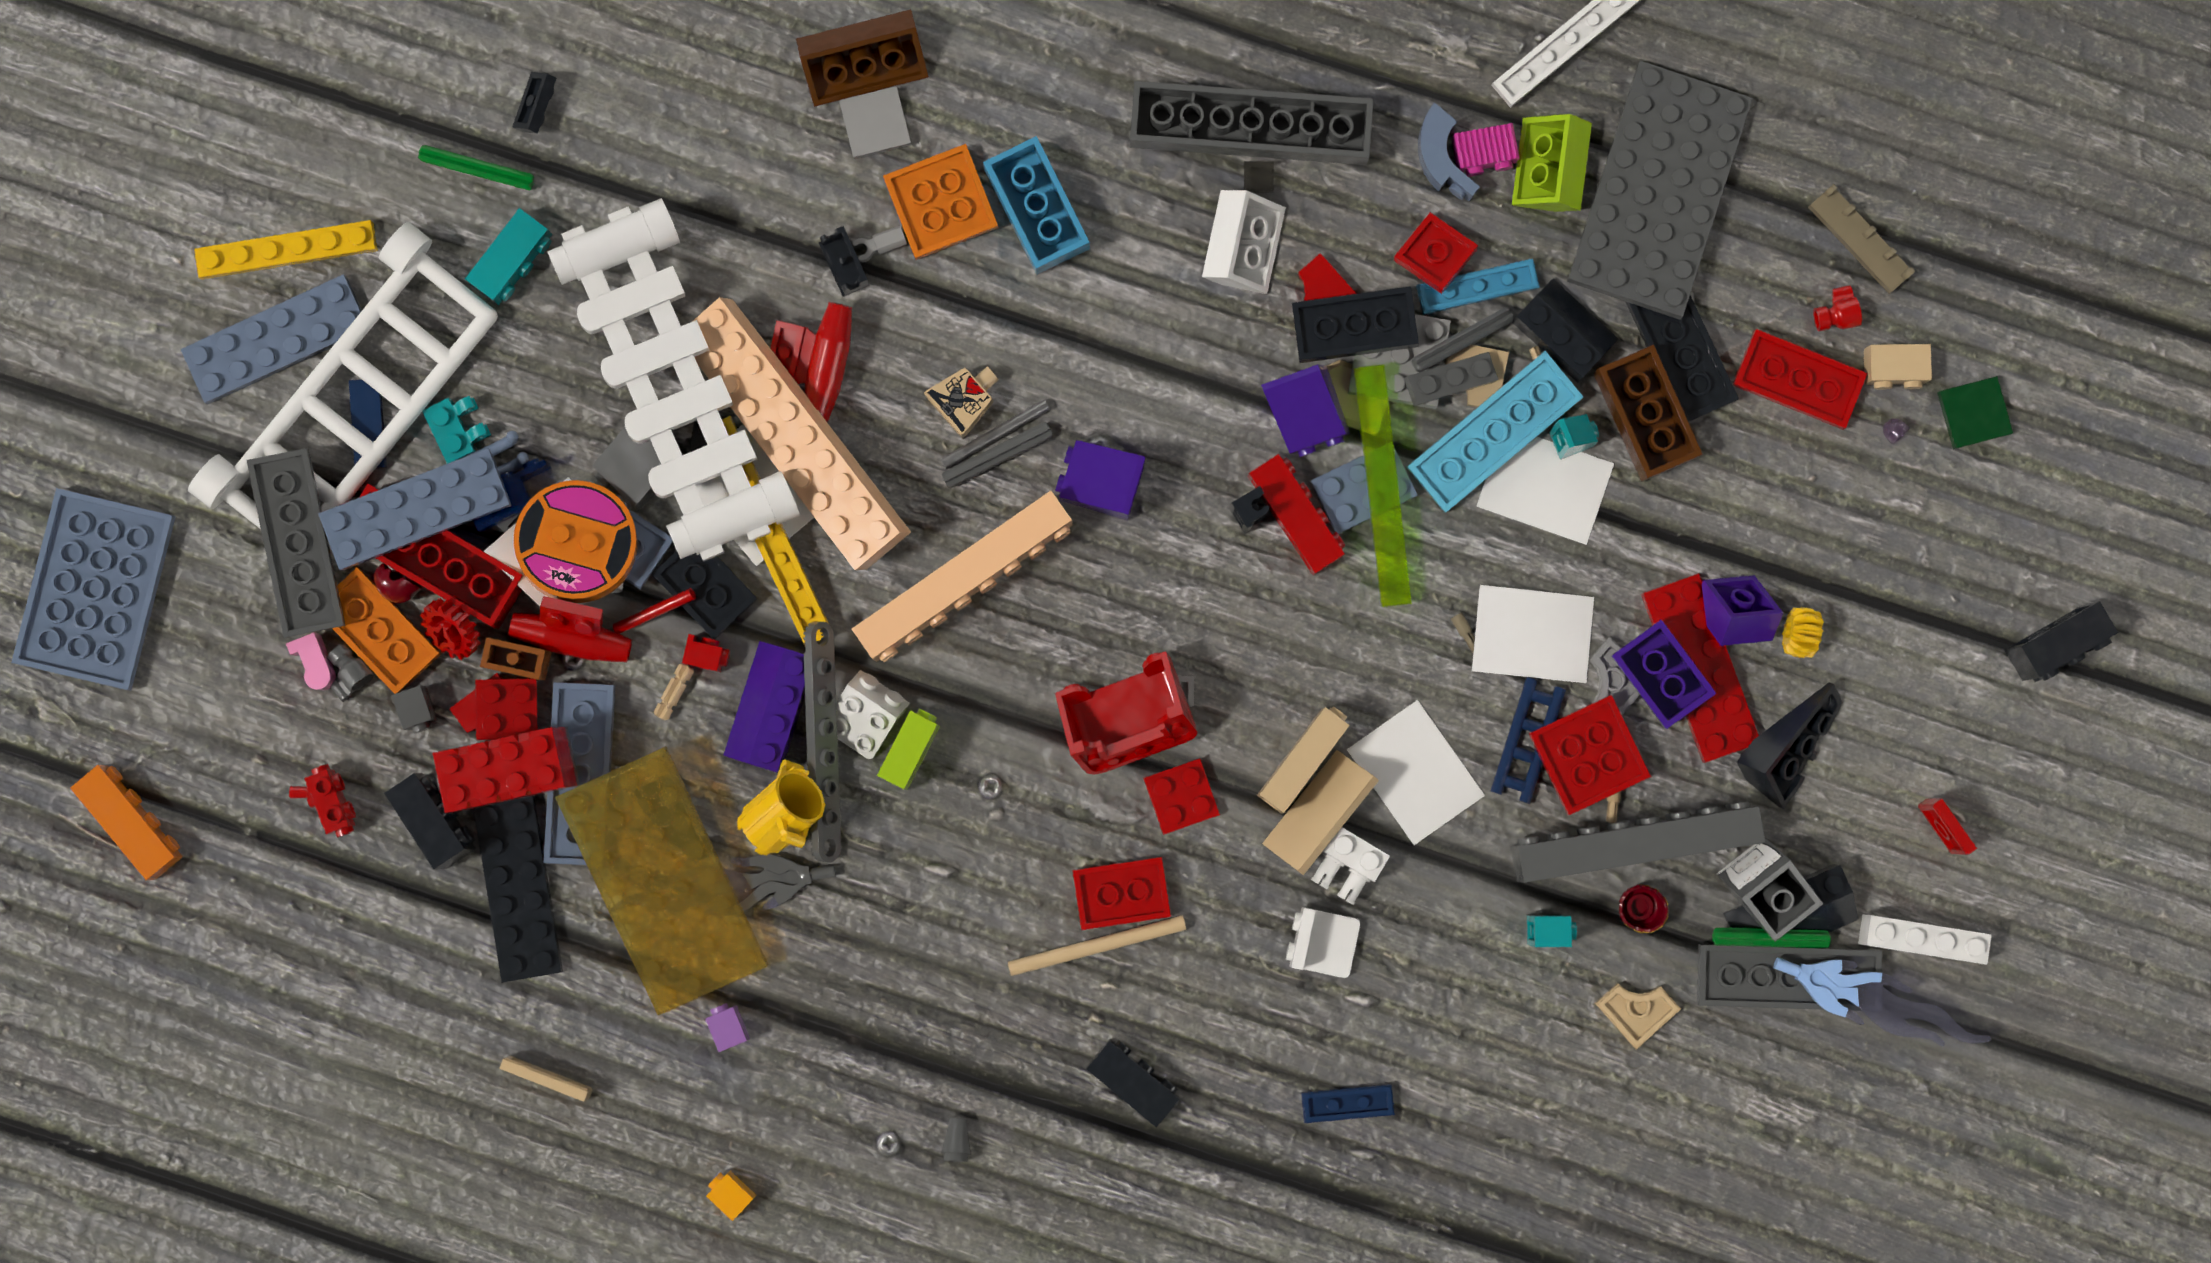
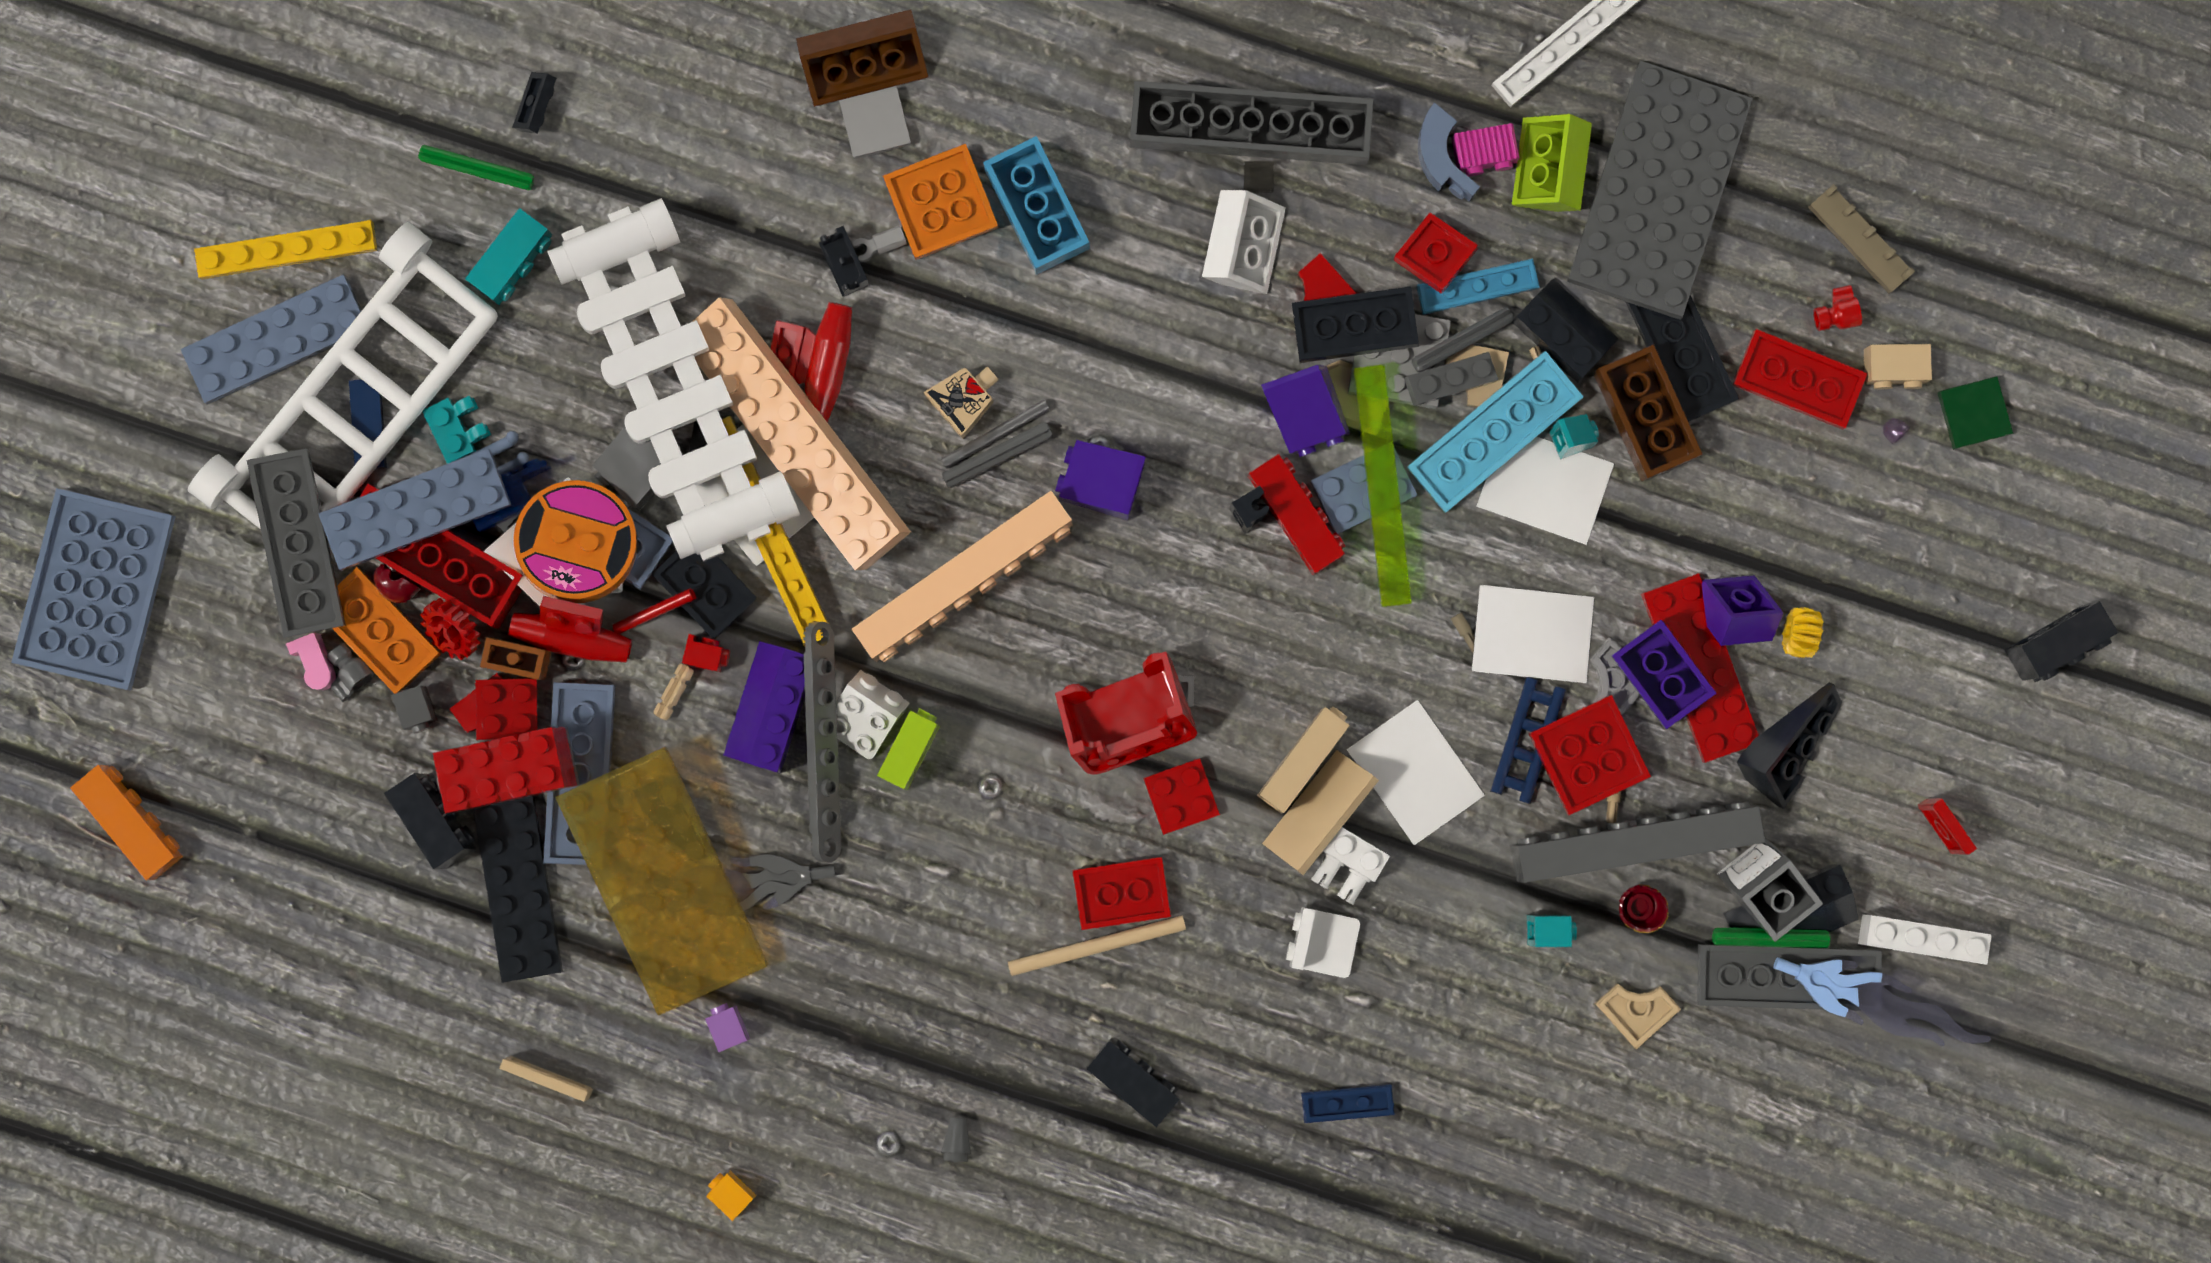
red brick [289,764,356,838] -> none
yellow container [737,759,826,856] -> none

